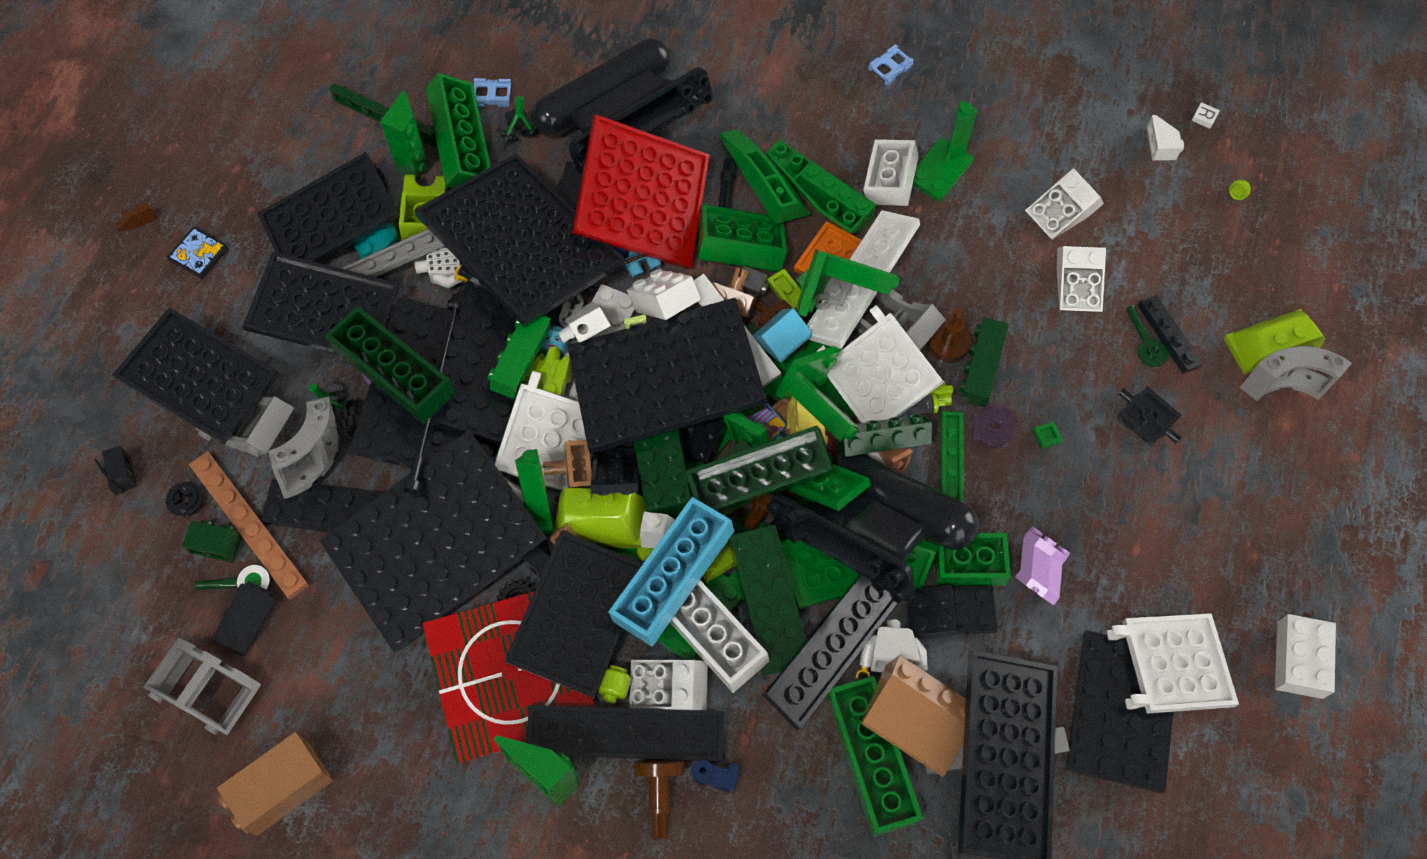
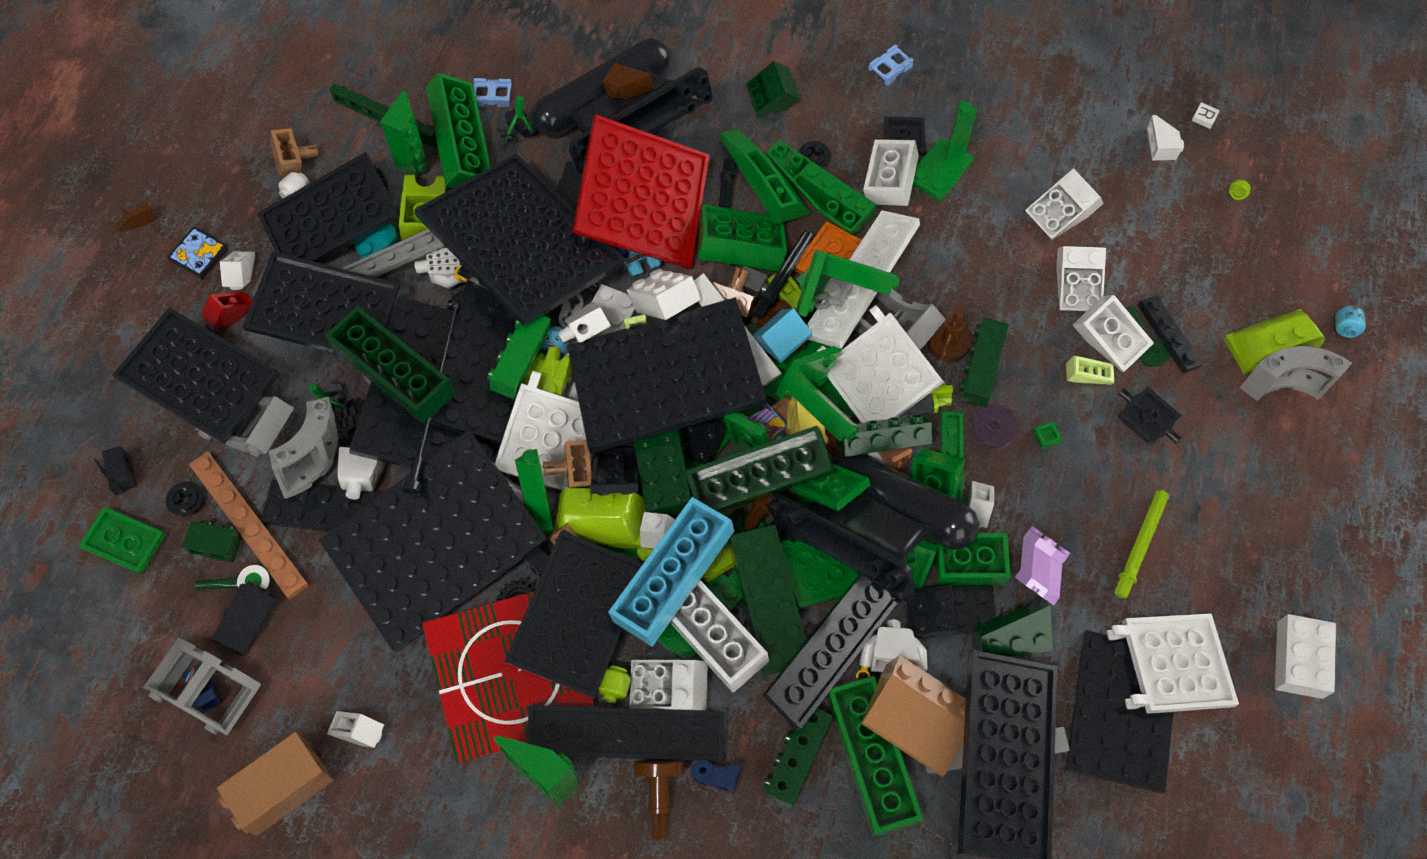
none -> green plate [78,507,166,575]
none -> dark blue leg [182,663,223,713]
none -> red slope [201,291,253,329]
none -> white slope [220,251,255,290]
none -> medium nougat brick [270,128,318,179]
none -> white head [279,172,310,198]
none -> white slope [327,711,384,748]
none -> white torso [338,447,386,500]
none -> reddish brown slope [603,63,654,100]
none -> dark green slope [746,61,800,116]
none -> black axle [753,230,813,319]
none -> dark green brick [763,708,833,809]
none -> black gear [799,141,831,167]
none -> black plate [884,116,926,156]
none -> green slope [911,448,965,499]
none -> white slope [967,481,994,528]
none -> dark green wedge [974,597,1053,657]
none -> yellowish green slope [1066,356,1114,385]
none -> white slope [1073,295,1154,372]
none -> lime axle [1114,490,1169,599]
none -> medium azure head [1335,306,1366,338]

